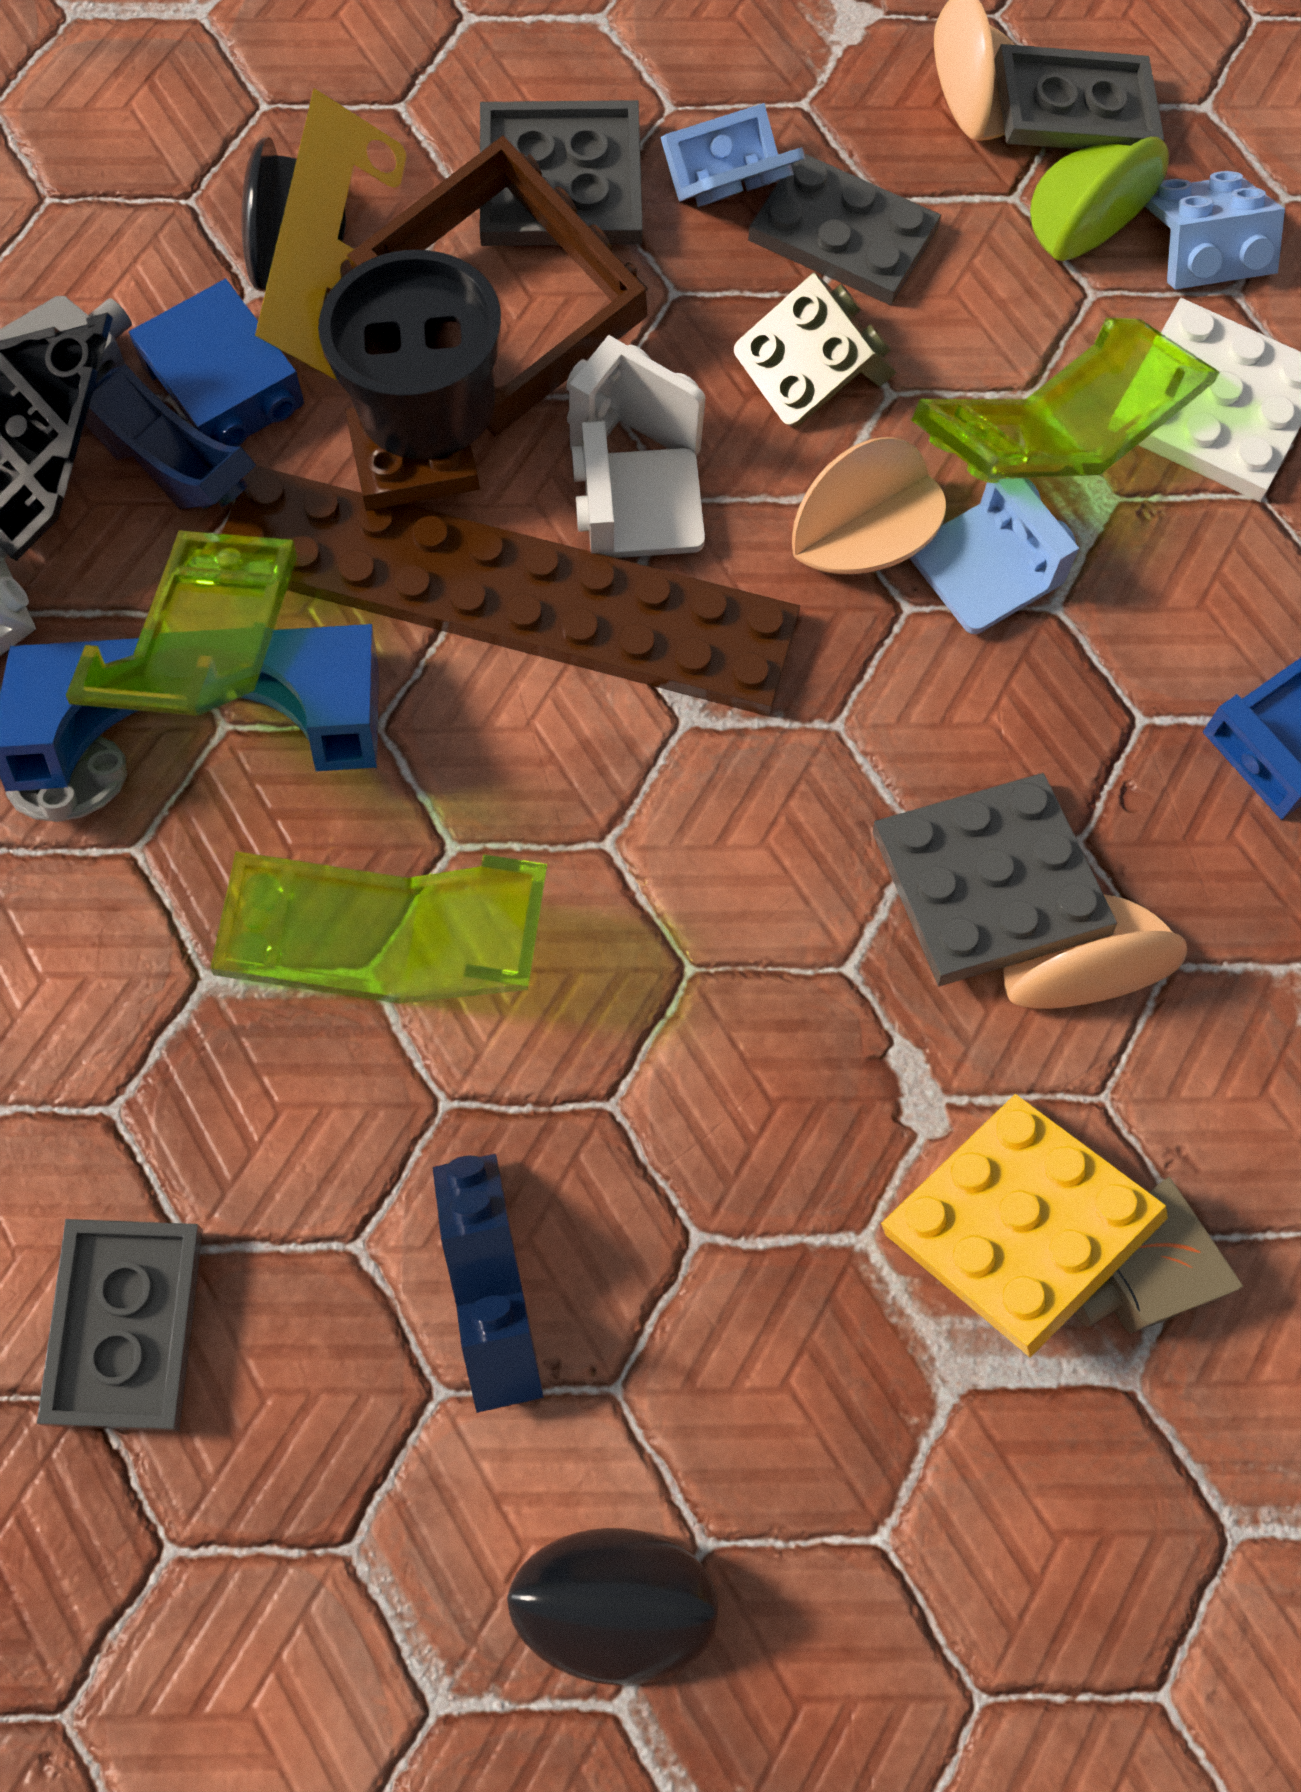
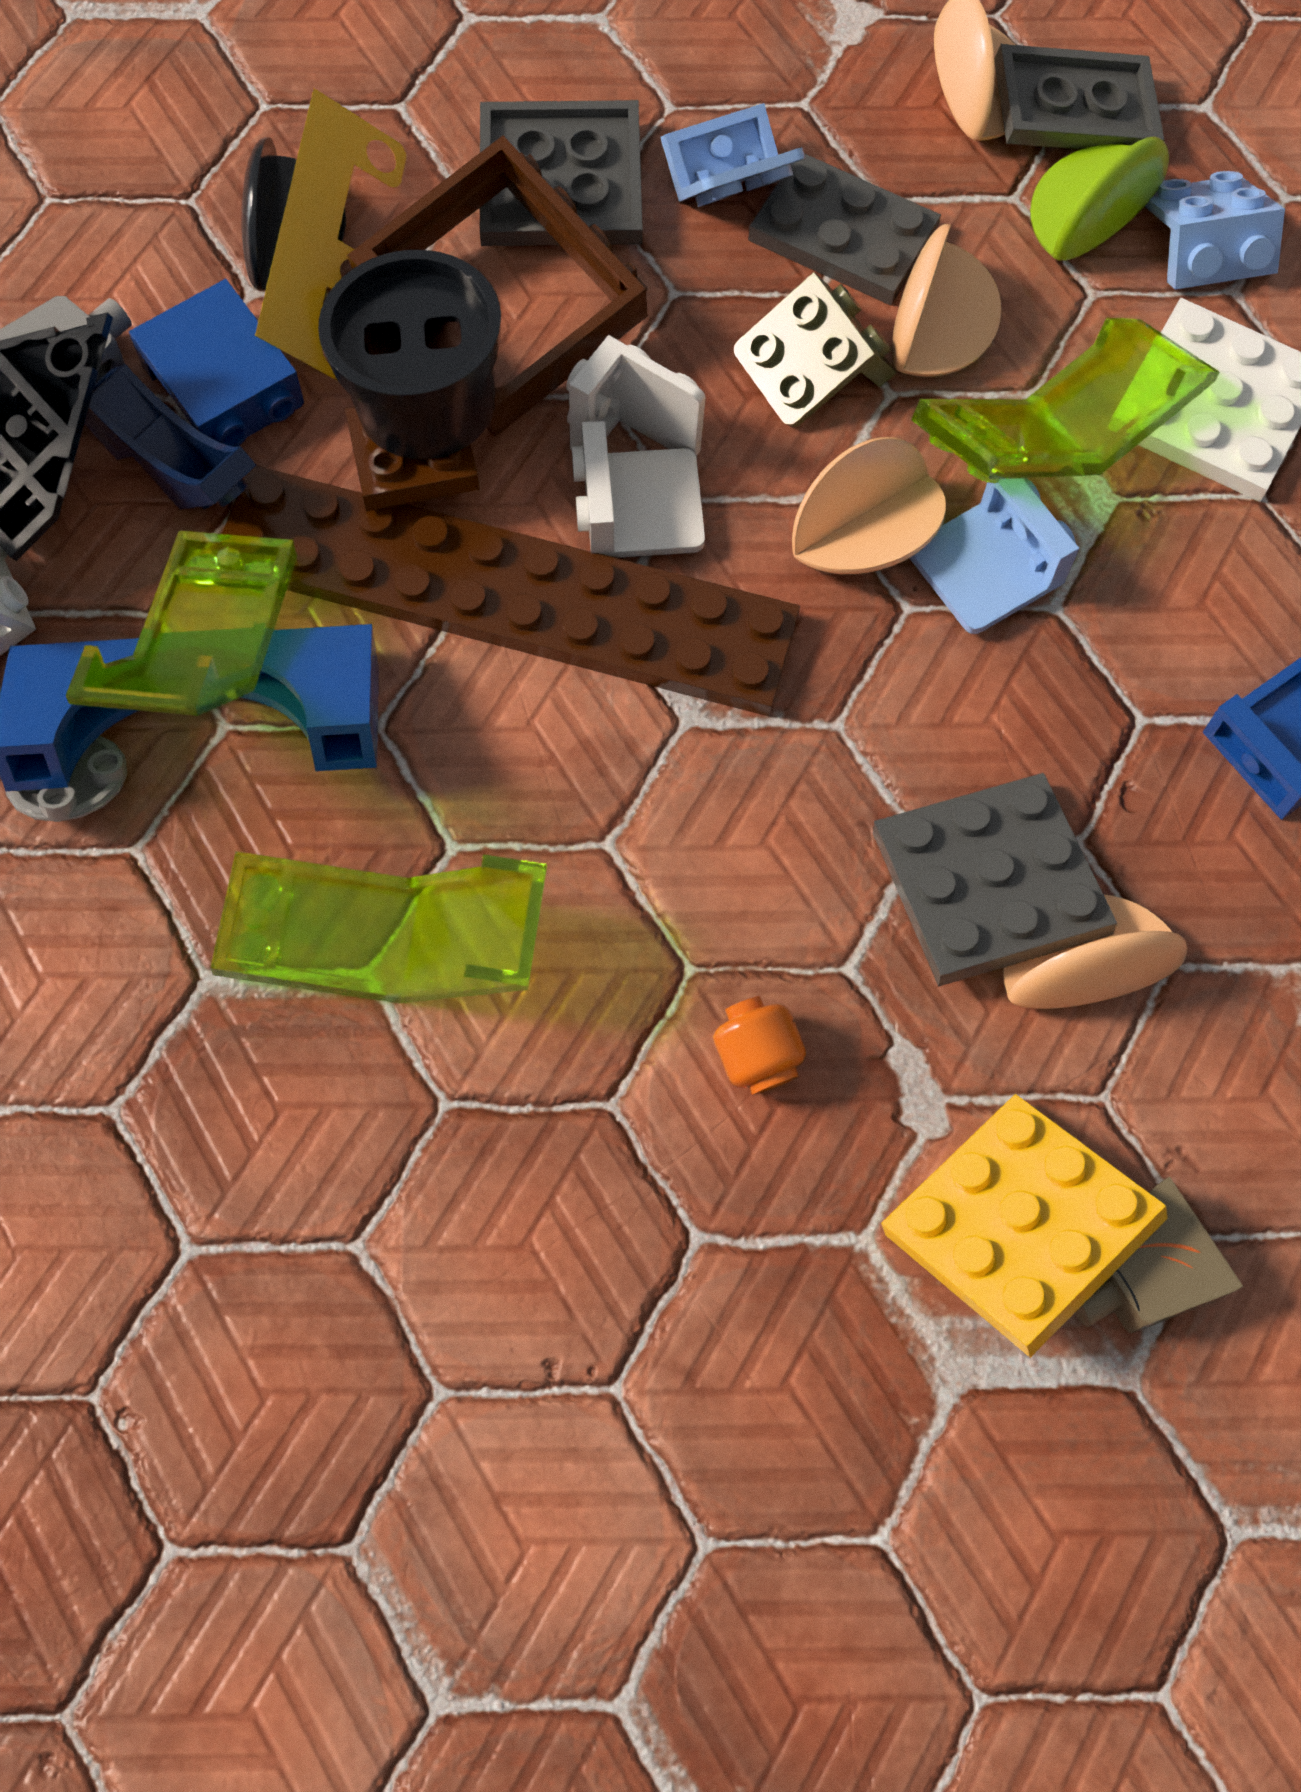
dark grey plate [37,1219,203,1432] -> none
dark blue arch [433,1154,544,1413] -> none
black piece [507,1528,718,1686] -> none
none -> orange head [713,996,807,1095]
none -> light nougat piece [892,224,1001,377]

